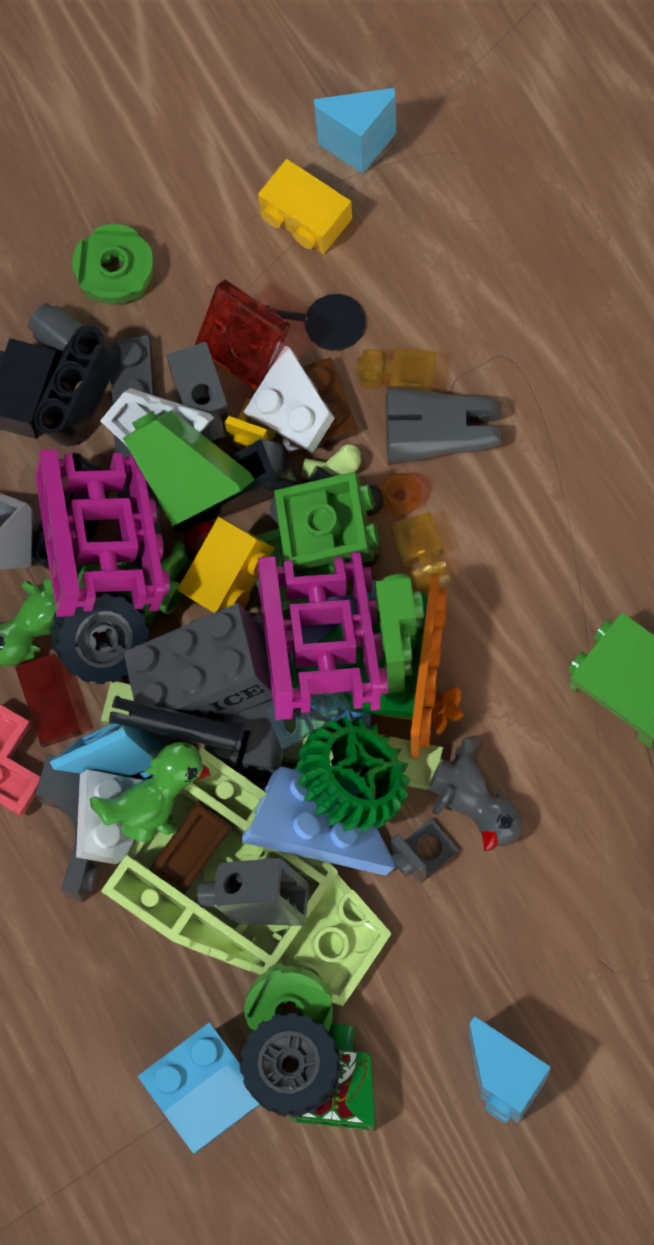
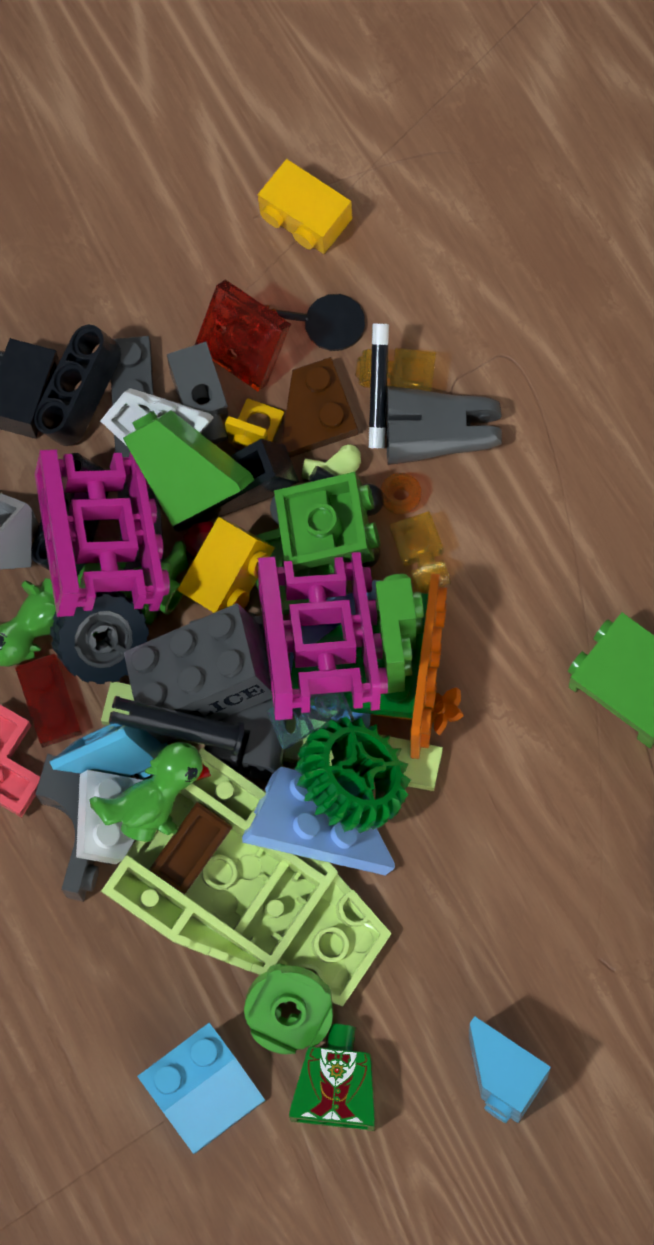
dark grey brick [28,303,84,359] -> none
bright green plate [72,224,154,305] -> none
dark grey torso [197,858,309,926] -> none
black wheel [240,1013,343,1118] -> none
white wing [243,346,335,453] -> none
medium azure slope [314,88,396,174] -> none
dark grey bracket [391,819,459,884] -> none
dark grey animal [428,735,523,851] -> none
none -> black bar [368,324,389,448]

